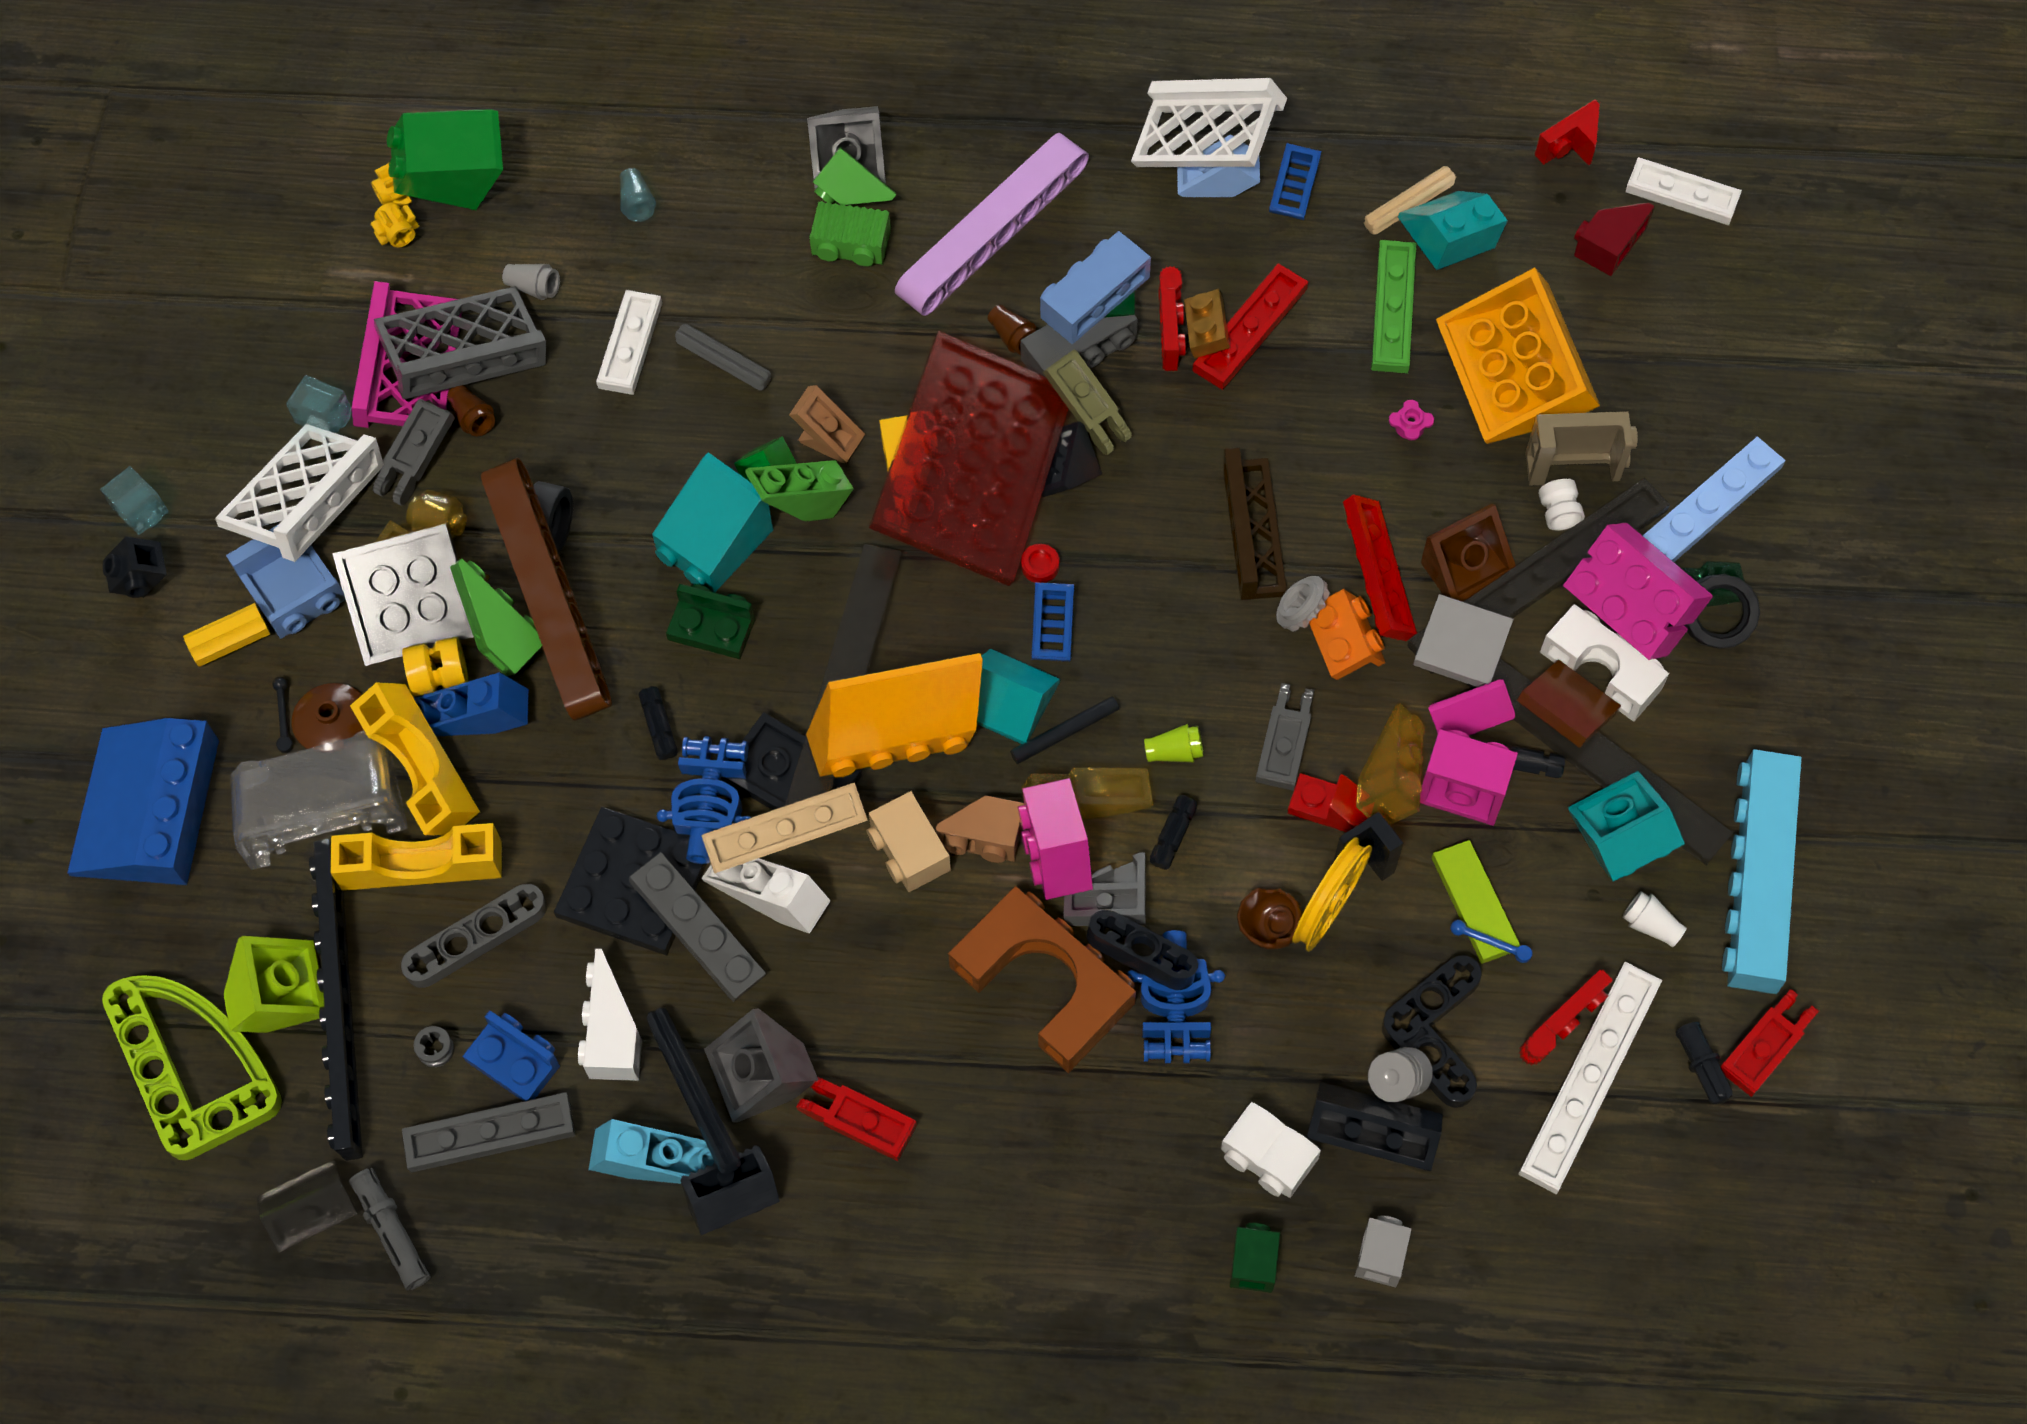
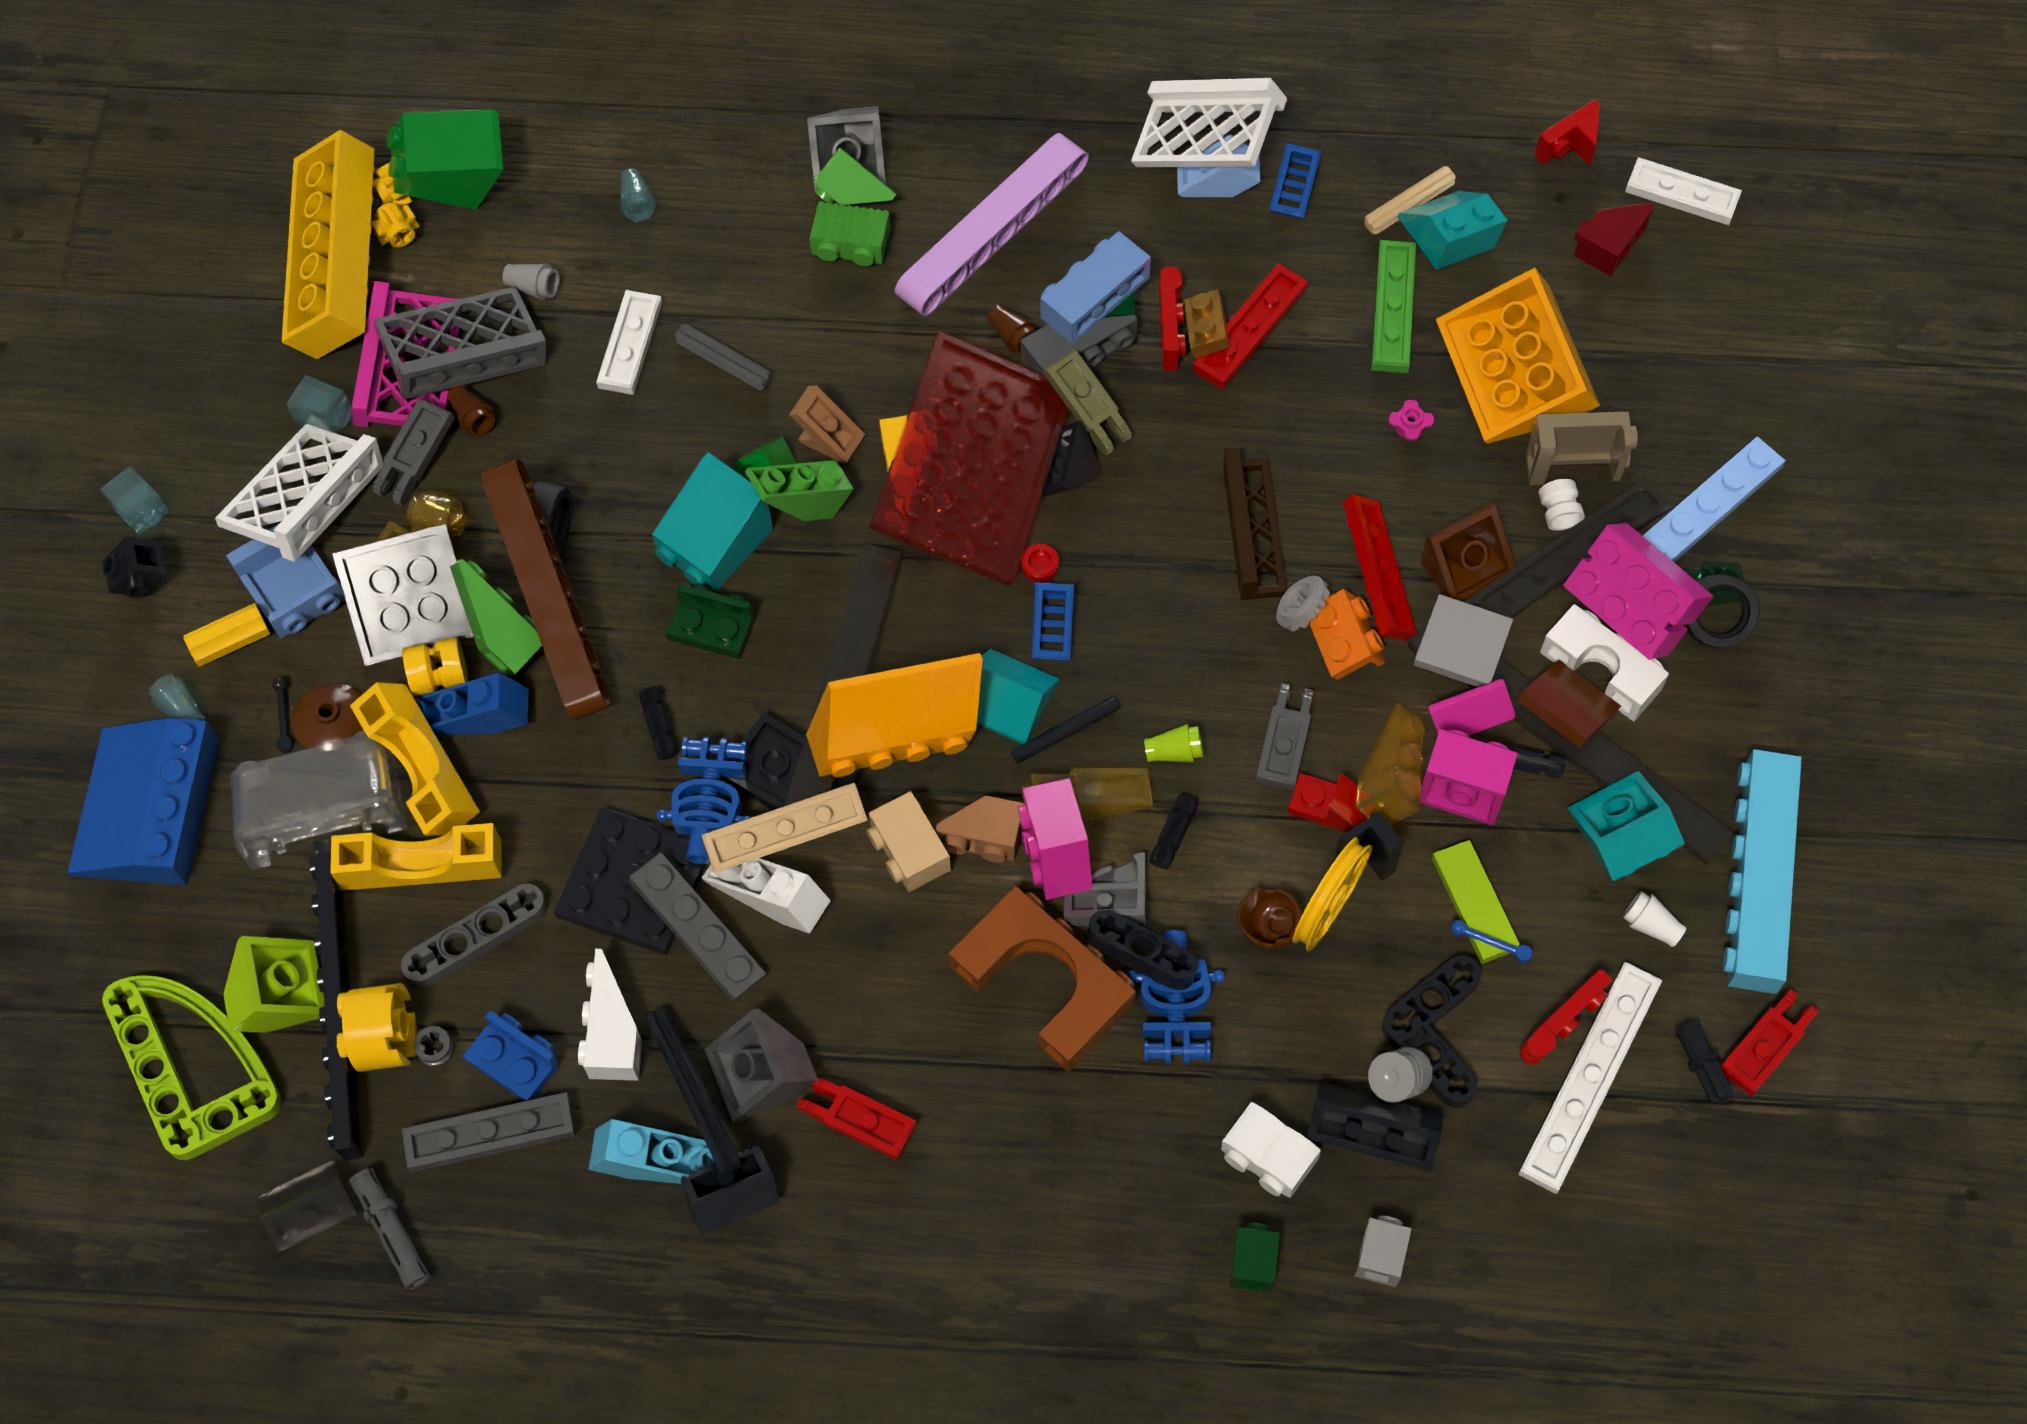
none -> clear light blue cone [148,674,205,721]
none -> yellow brick [282,130,375,359]
none -> yellow brick [337,983,417,1072]

